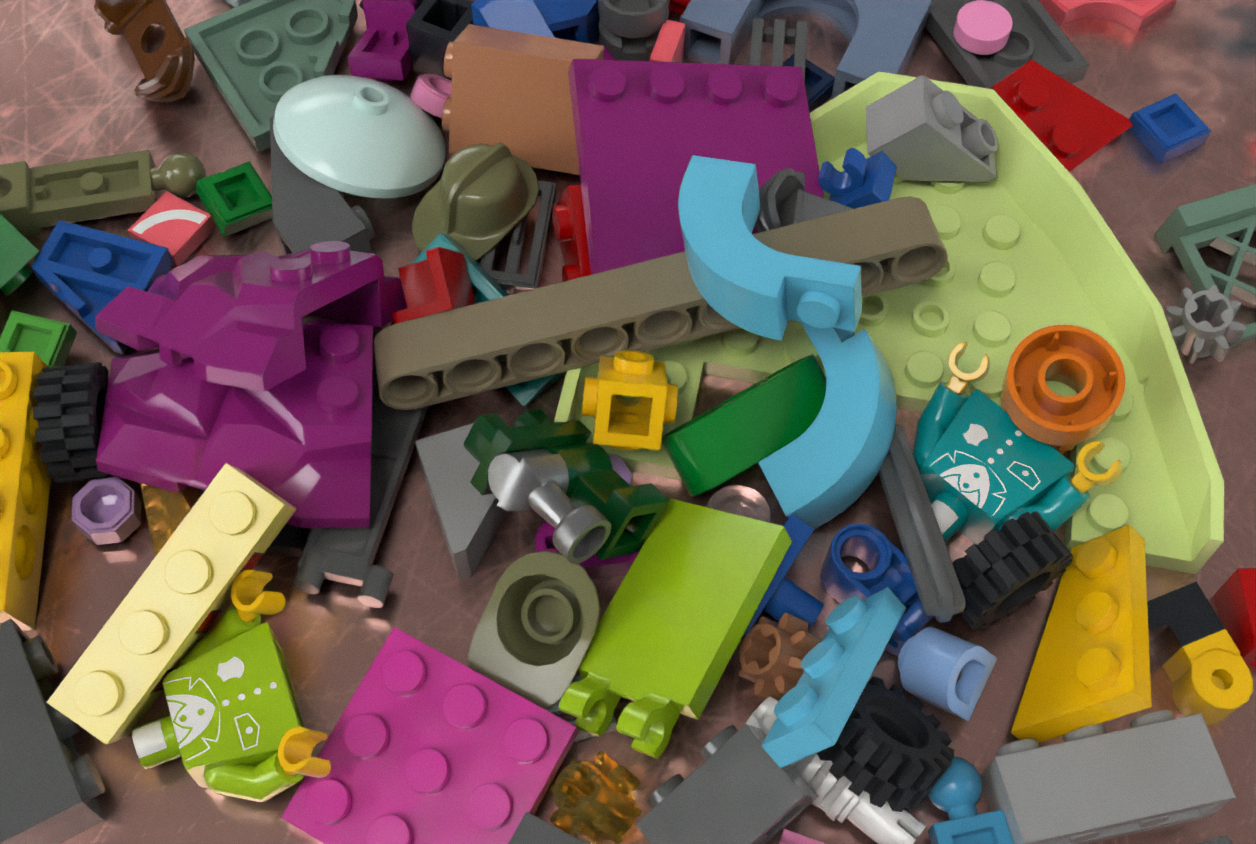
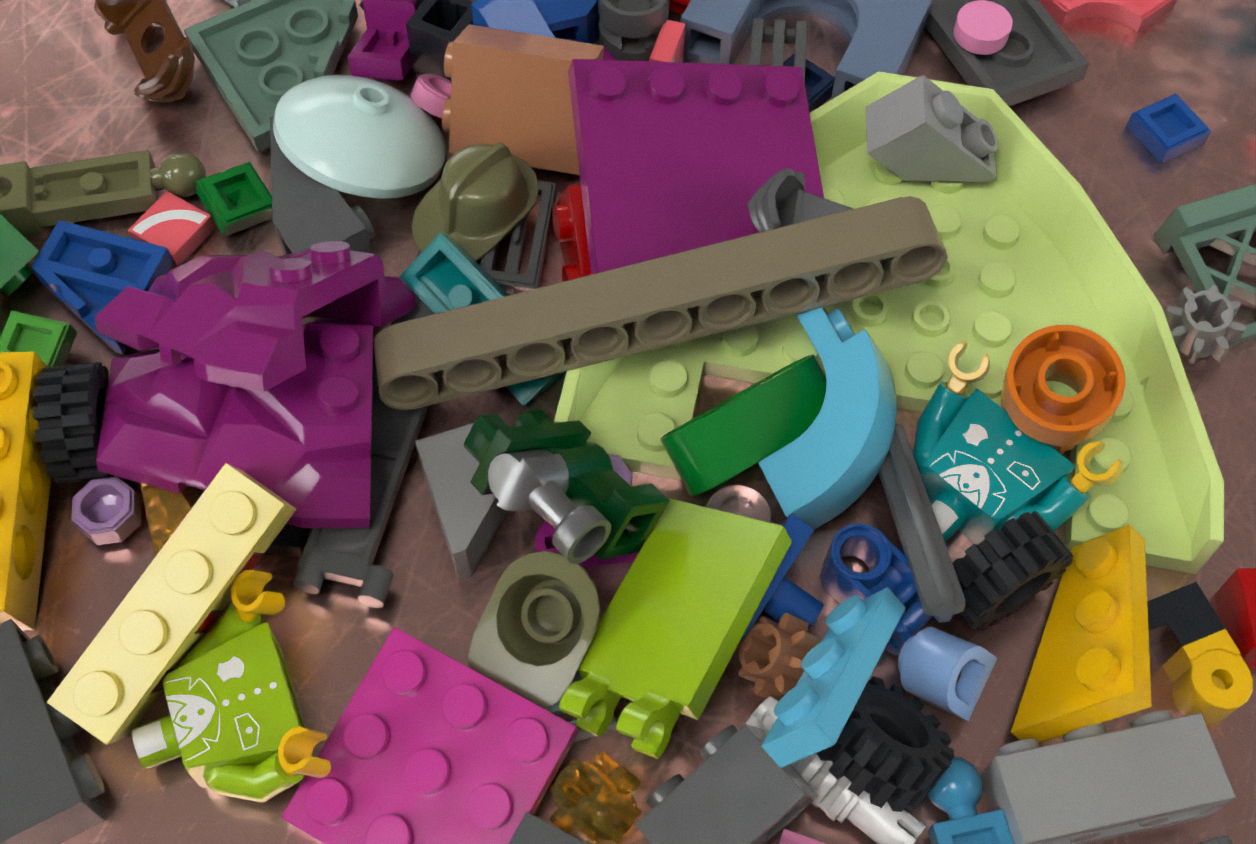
red panel [392,247,476,324] -> none
yellow brick [582,350,678,450] -> none
medium azure arch [678,155,862,341] -> none
blue tile [818,148,897,209] -> none
red wing [990,59,1133,172] -> none

